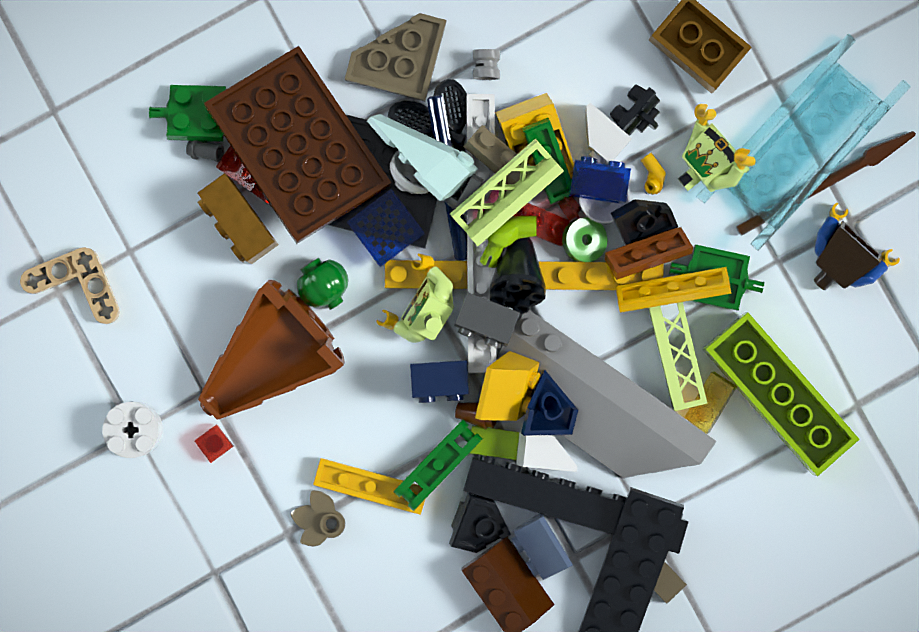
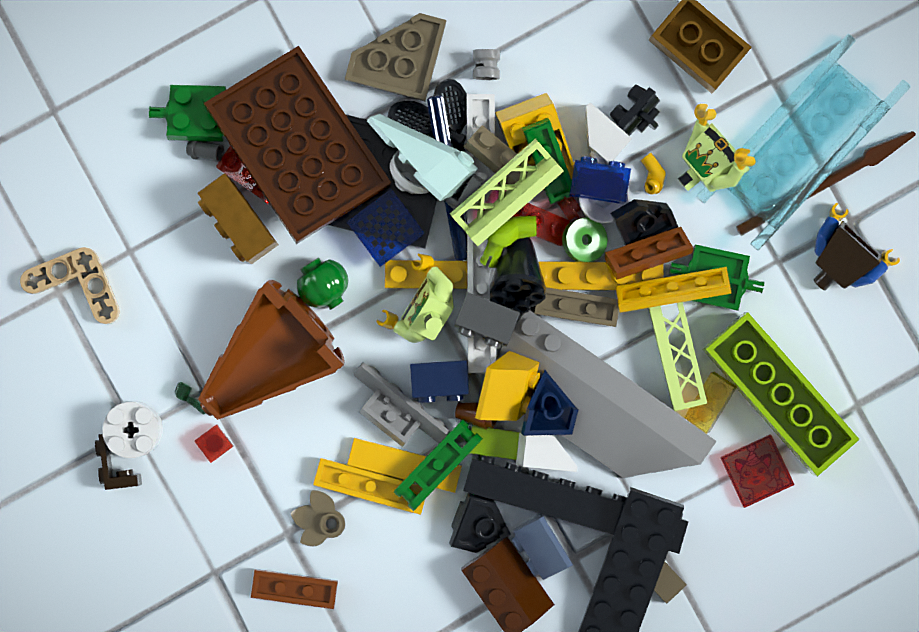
none -> dark brown bracket [95,433,142,490]
none -> clear green hand [175,382,205,415]
none -> dark orange plate [251,569,338,609]
none -> yellow tile [347,438,462,493]
none -> light grey bracket [354,362,450,447]
none -> dark tan plate [533,287,619,327]
none -> clear red tile [720,434,795,508]

